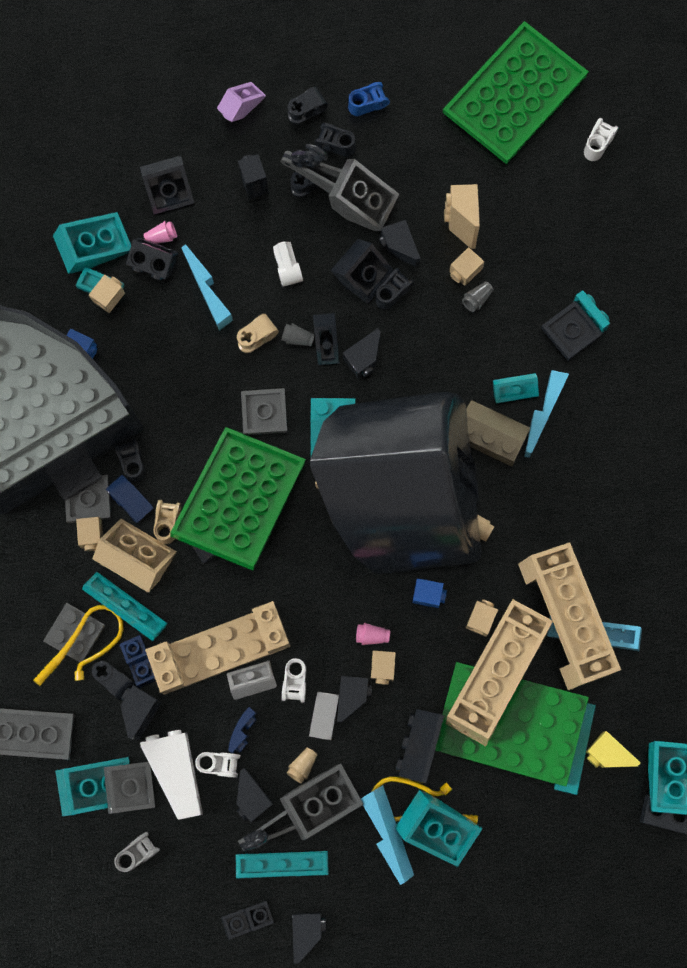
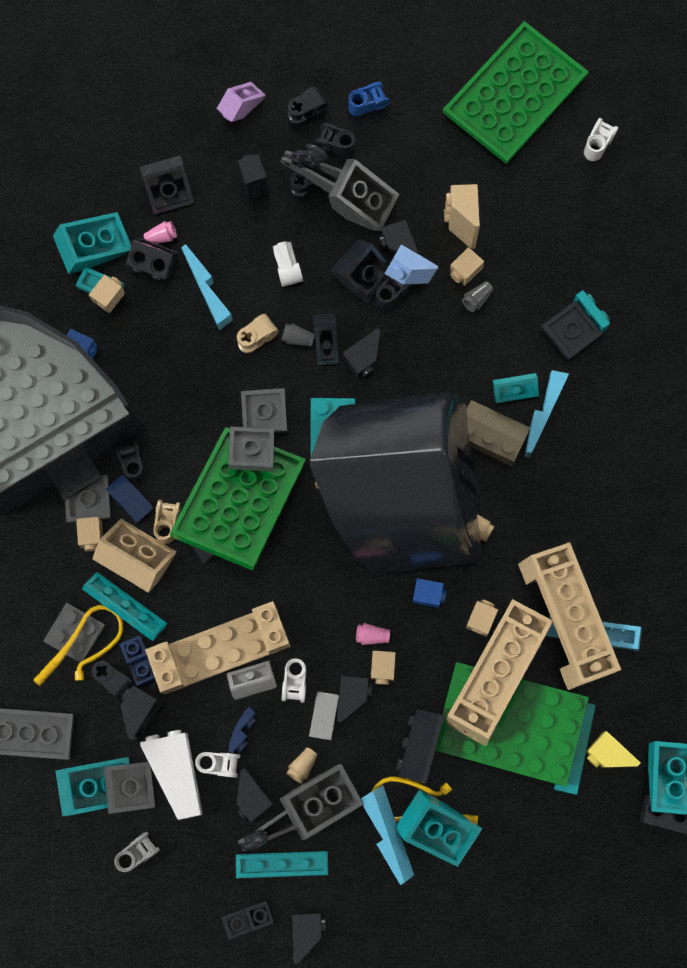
none -> dark grey plate [228,427,274,472]
none -> light blue slope [385,245,438,284]

